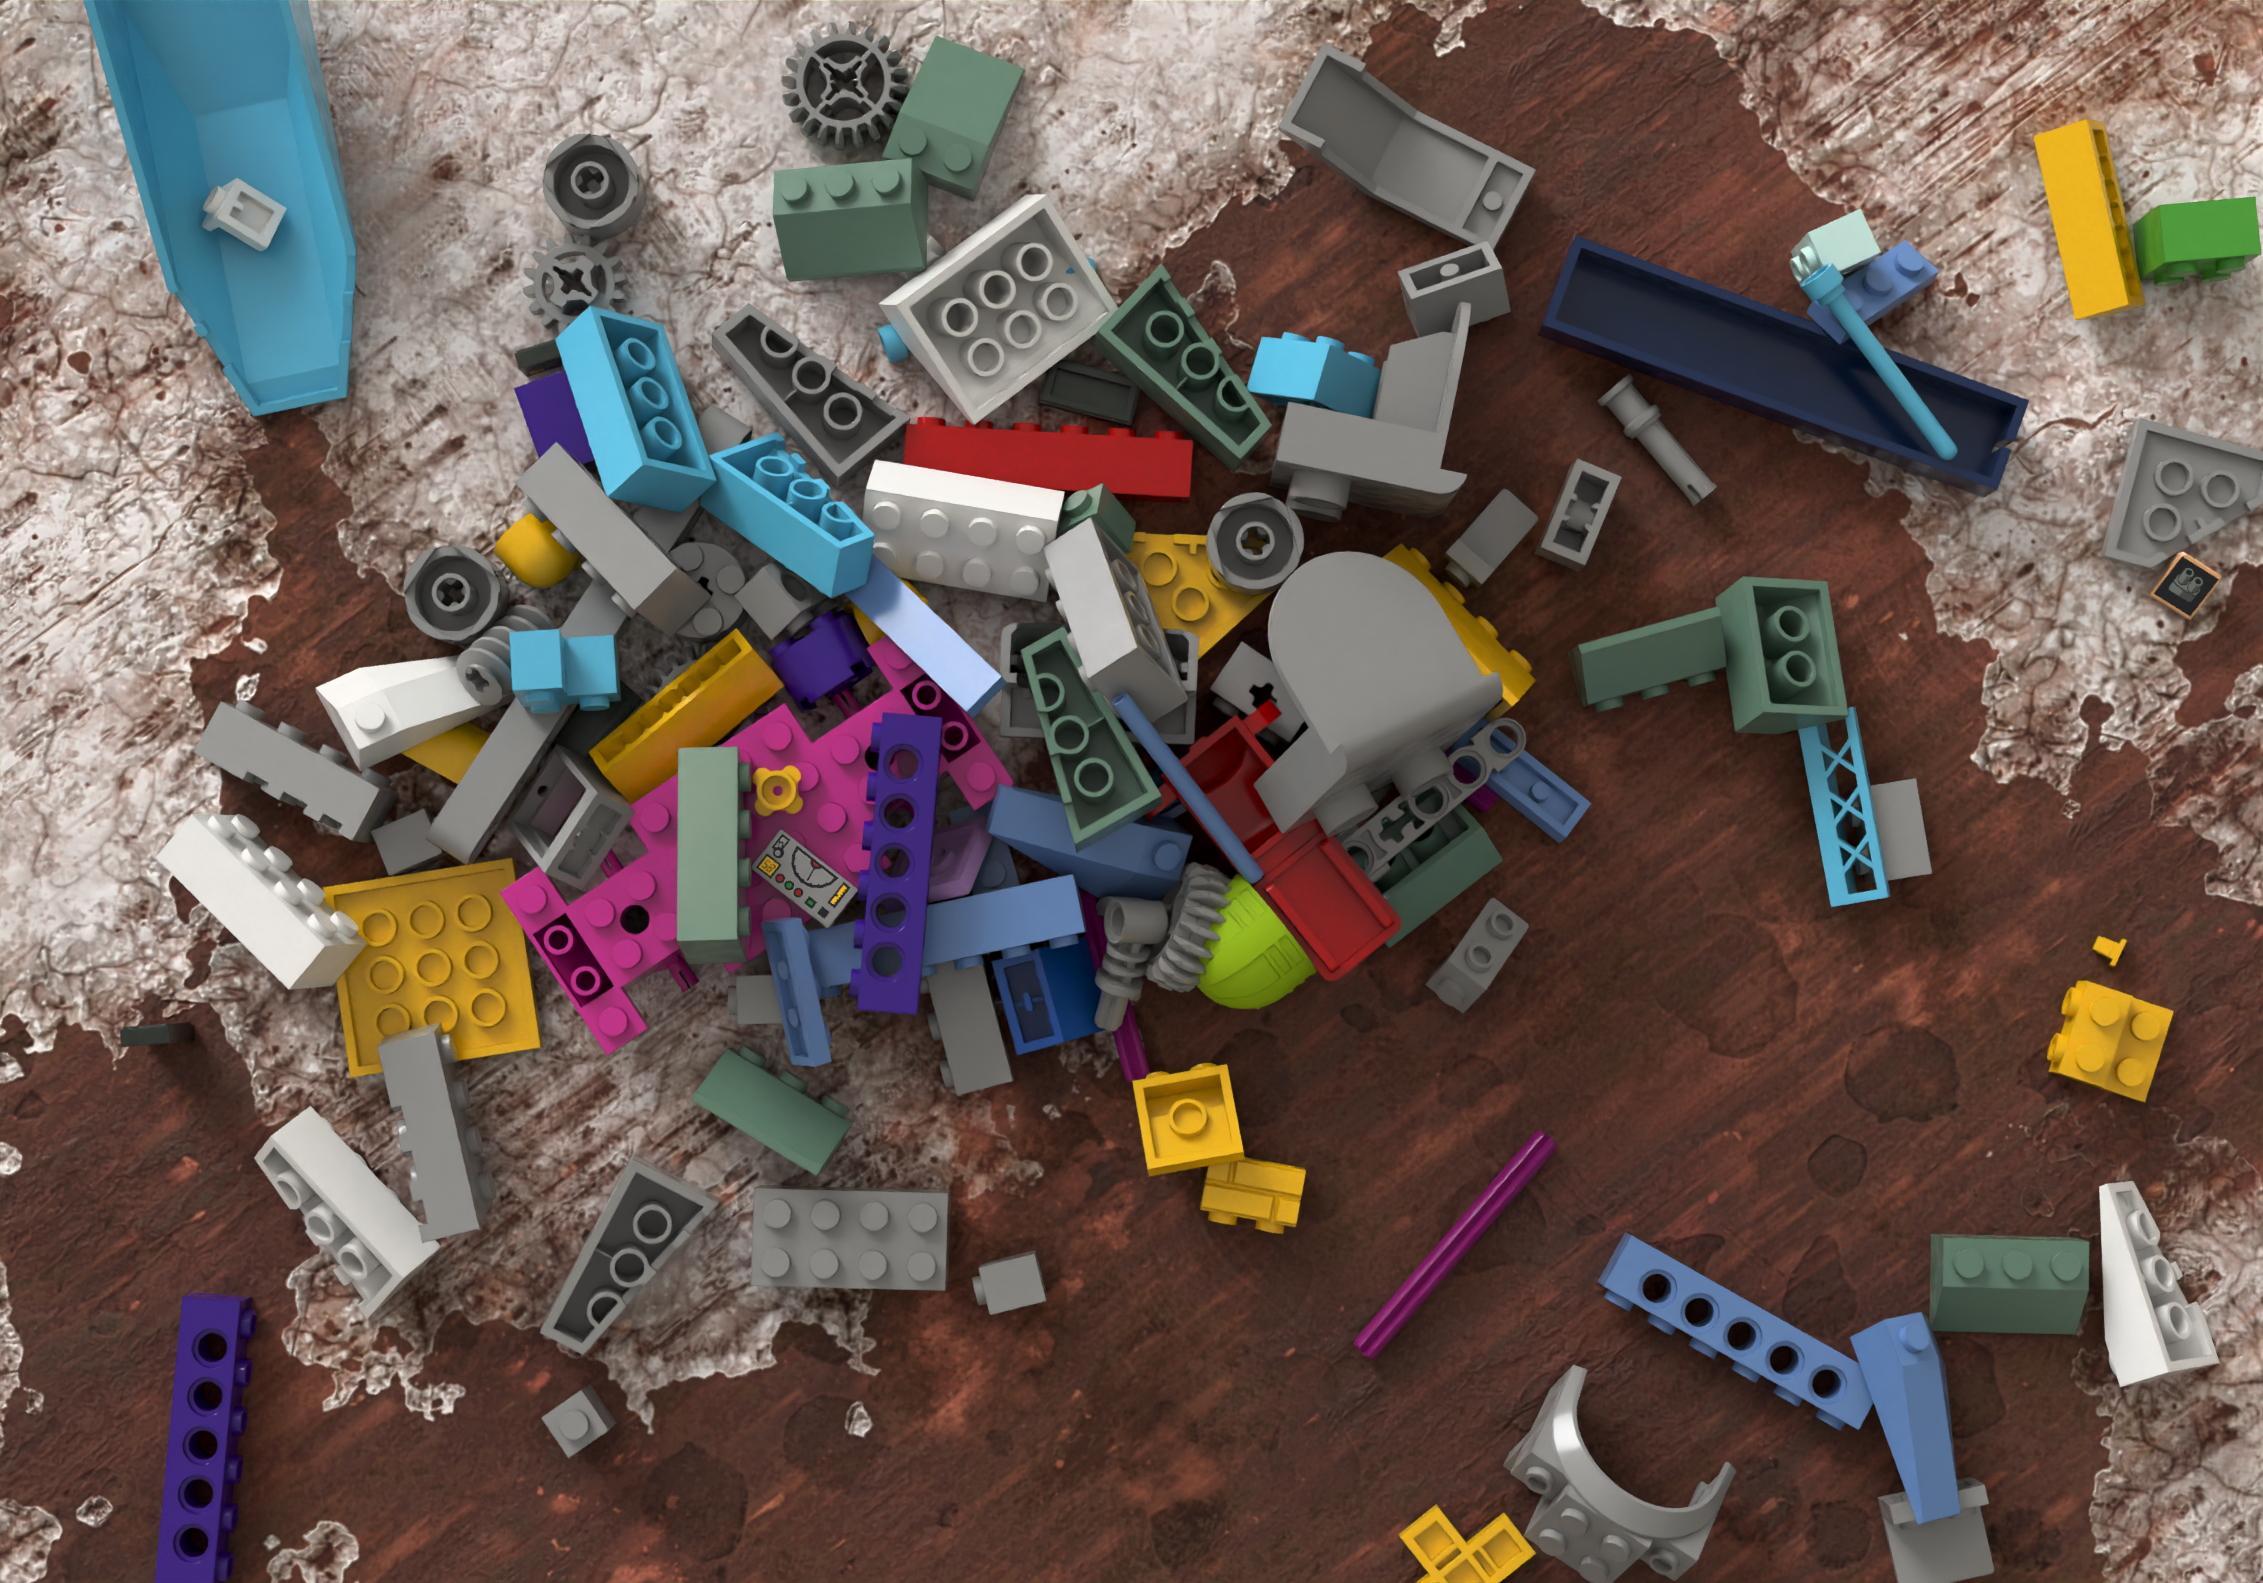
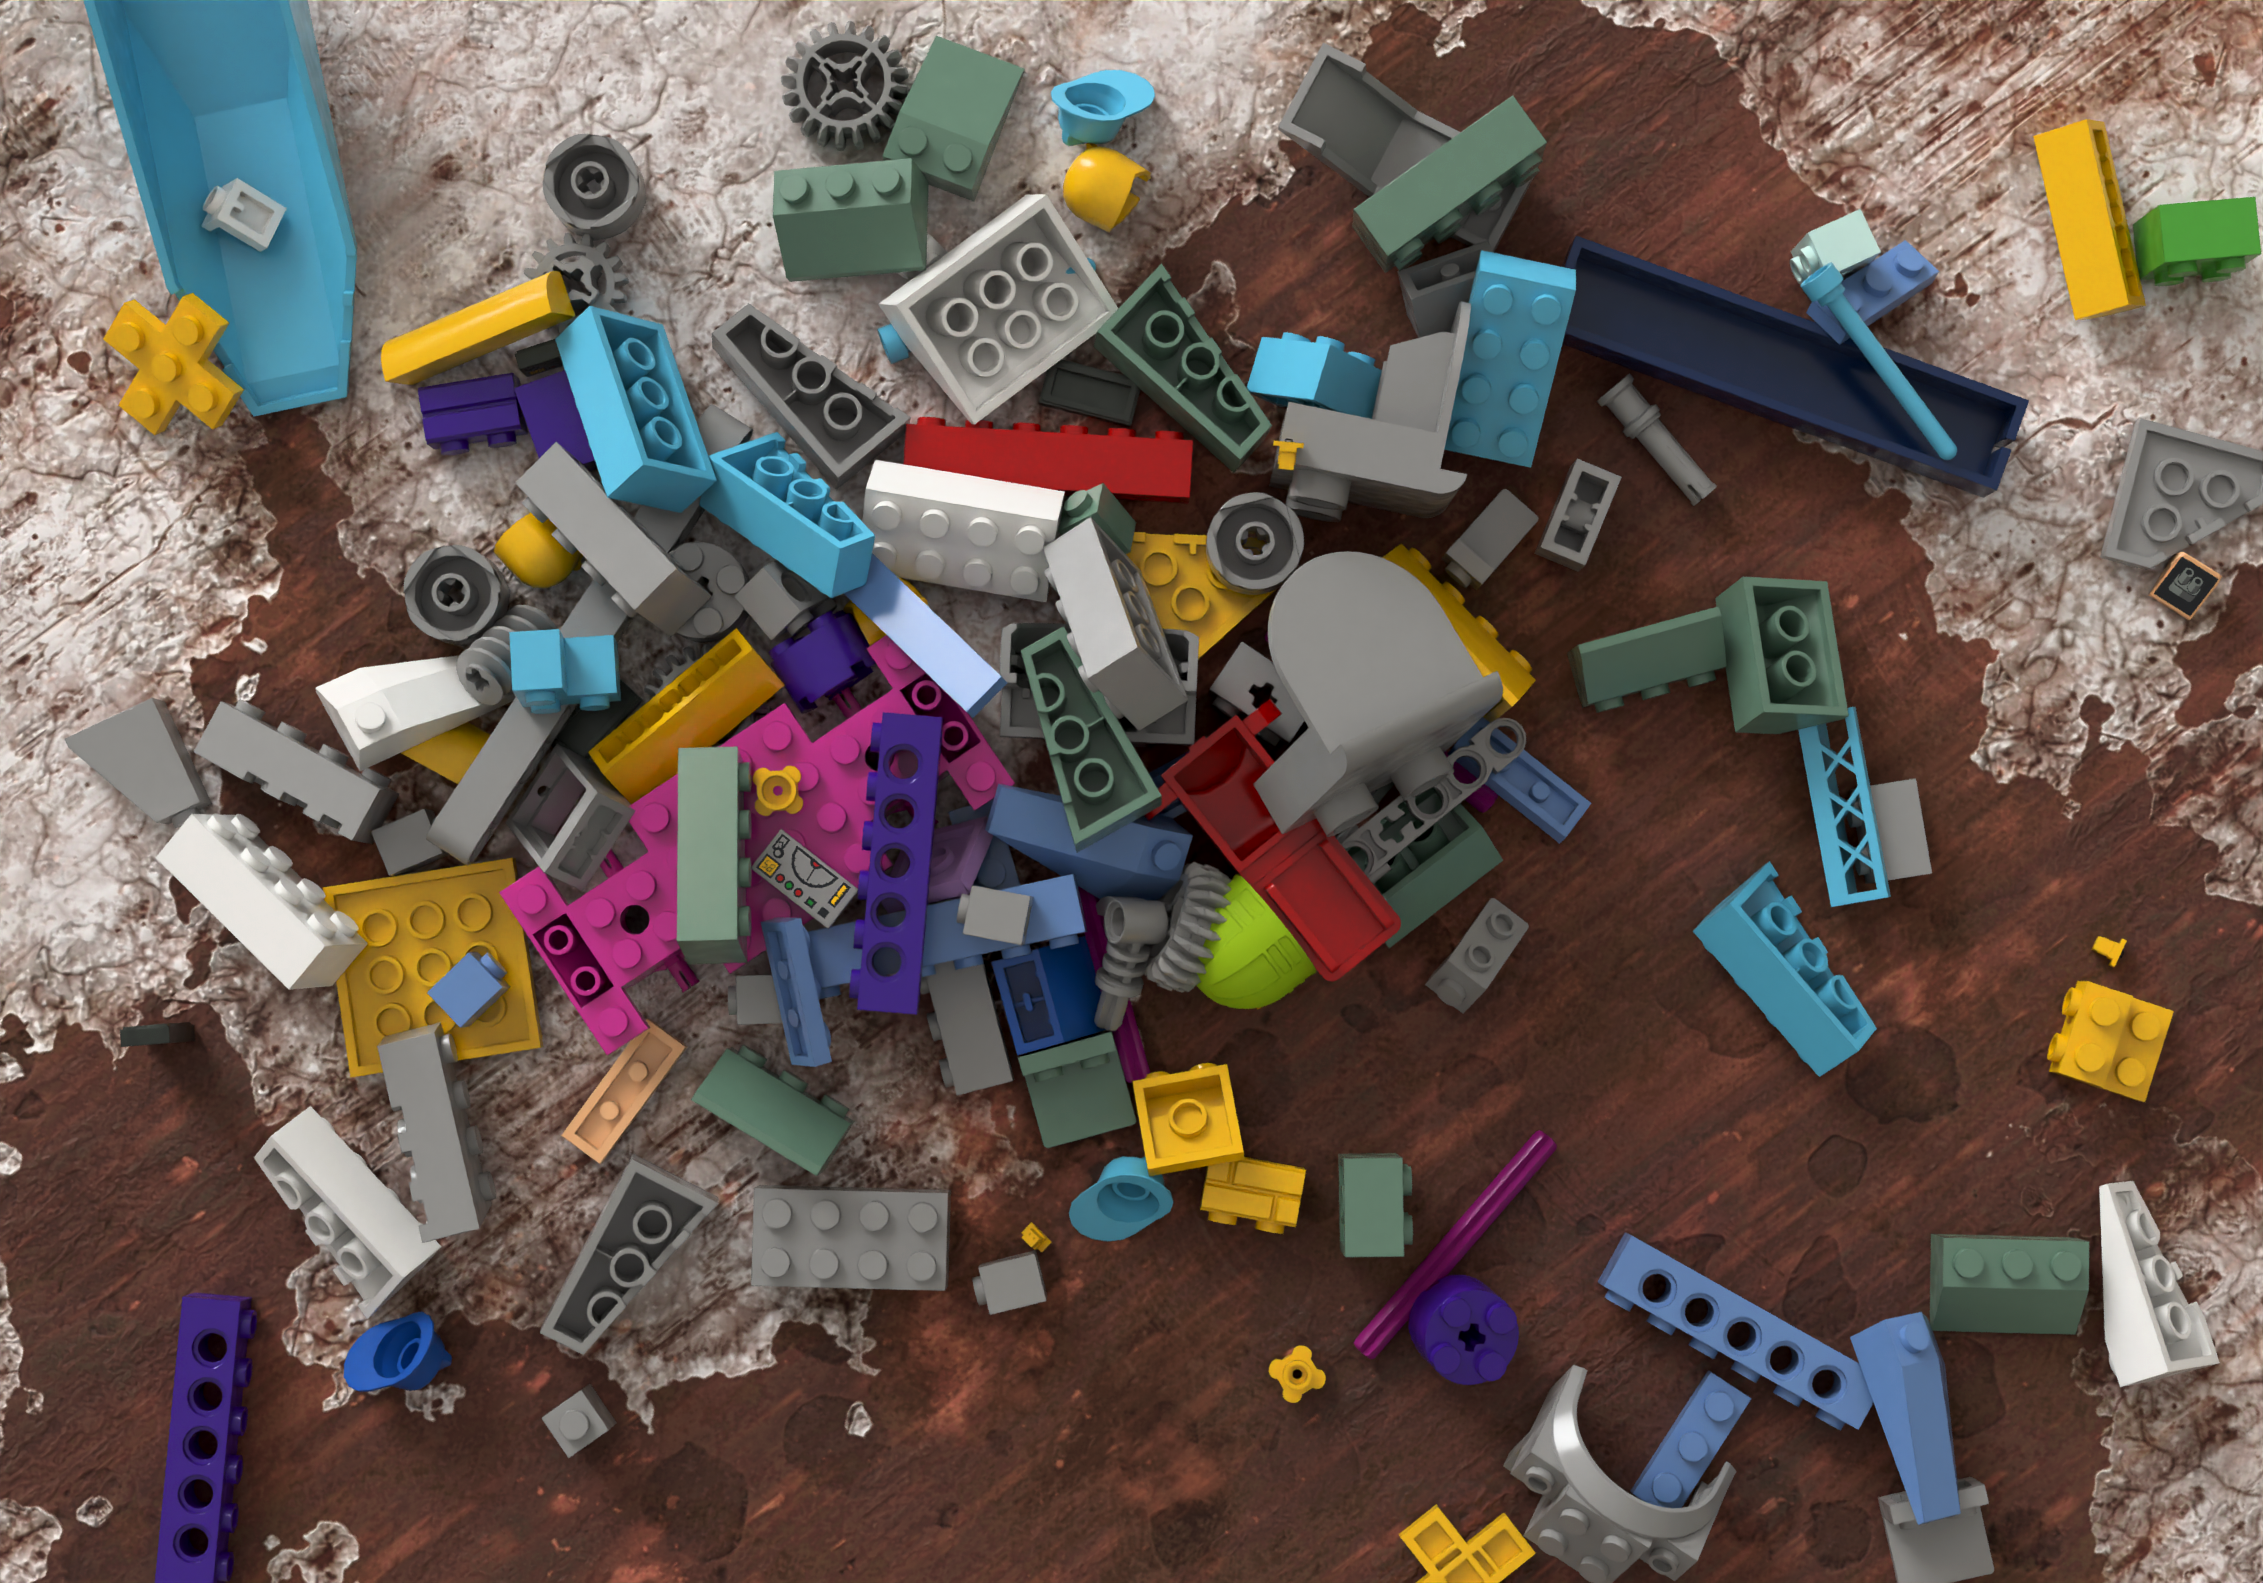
medium blue piece [1111,692,1264,884] -> none
none -> light grey slope [65,698,212,828]
none -> yellow plate [103,293,244,435]
none -> blue piece [344,1311,452,1392]
none -> yellow brick [381,271,576,385]
none -> dark purple brick [418,373,528,455]
none -> medium blue brick [427,952,511,1028]
none -> light nougat plate [561,1018,688,1164]
none -> light grey brick [957,885,1034,945]
none -> sand green bracket [1018,1031,1136,1148]
none -> yellow piece [1021,1222,1052,1253]
none -> medium azure piece [1051,70,1155,146]
none -> yellow helmet [1063,143,1151,233]
none -> medium azure piece [1069,1156,1174,1242]
none -> yellow plate [1269,1345,1326,1403]
none -> yellow piece [1273,438,1304,470]
none -> sand green brick [1338,1153,1413,1257]
none -> sand green brick [1352,95,1547,273]
none -> dark purple brick [1409,1275,1519,1385]
none -> medium azure brick [1444,250,1576,468]
none -> medium blue plate [1630,1370,1751,1508]
none -> medium azure wedge [1693,861,1877,1077]

